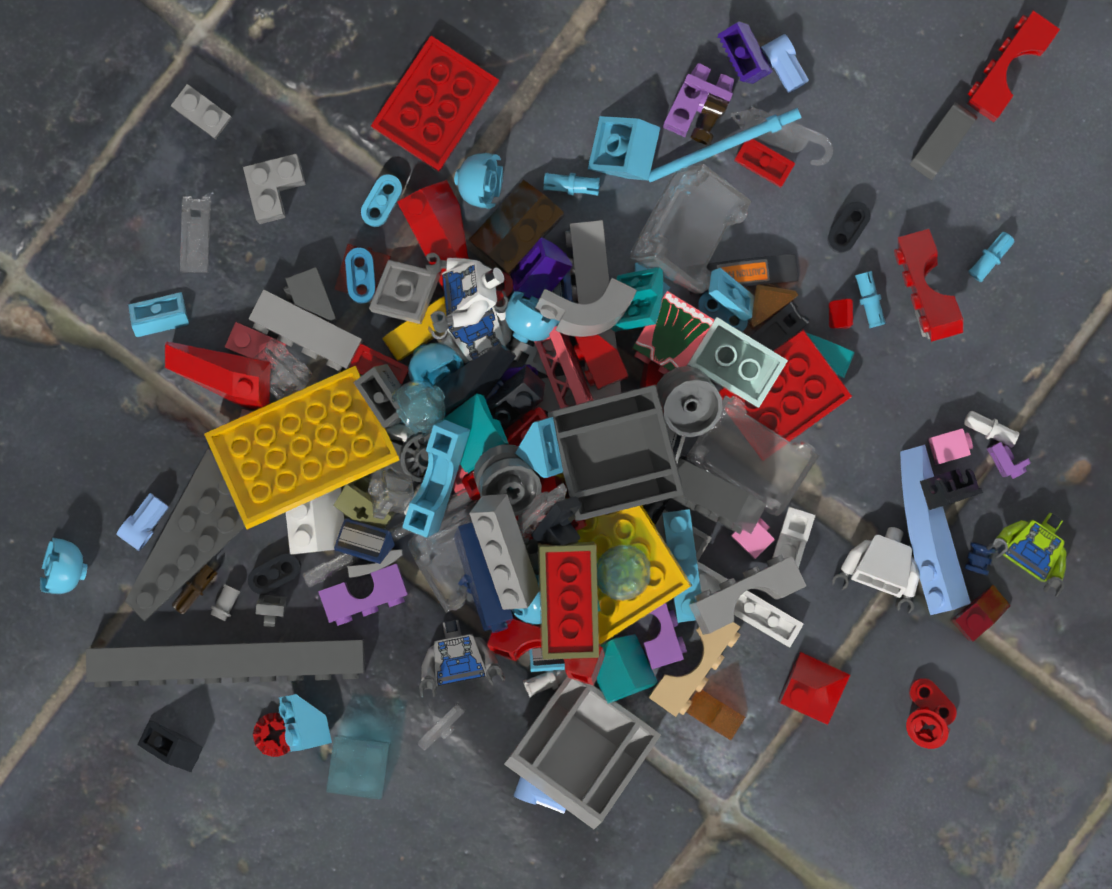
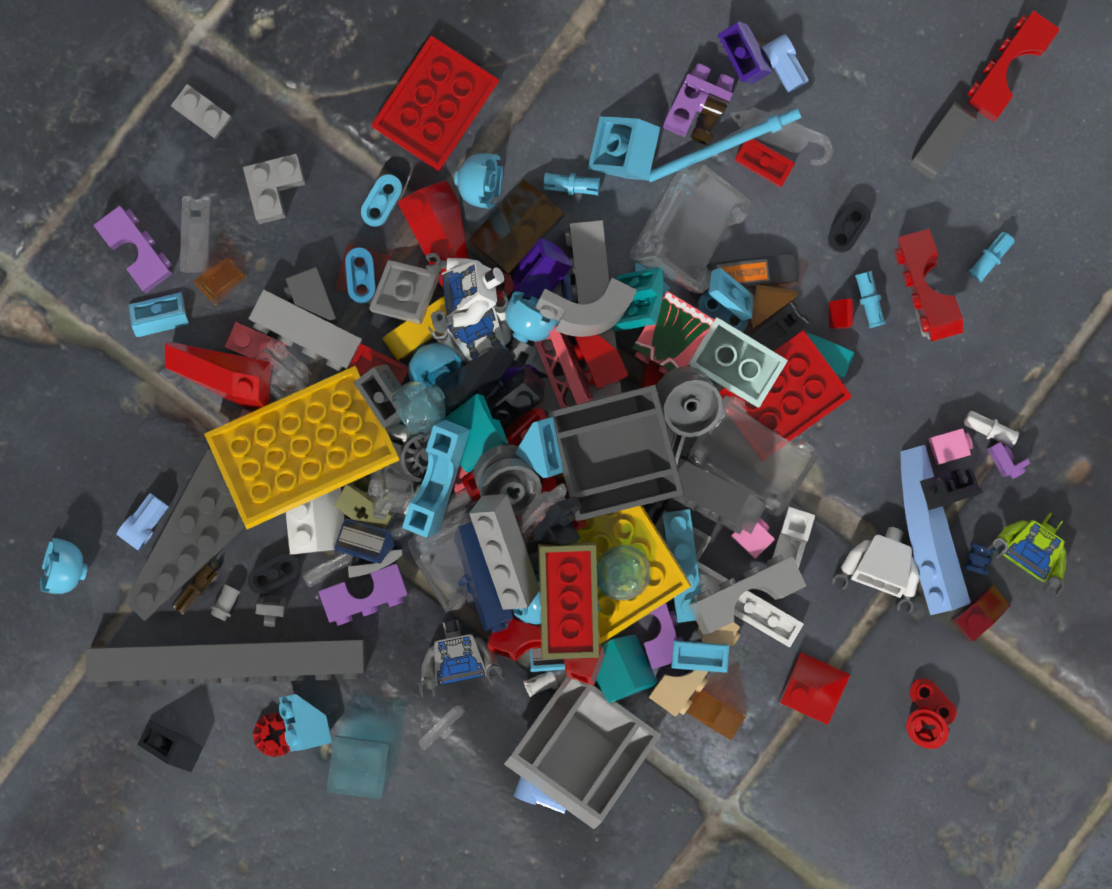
none -> medium lavender arch [93,206,172,294]
none -> clear orange slope [193,257,247,306]
none -> medium azure tile [671,640,729,673]

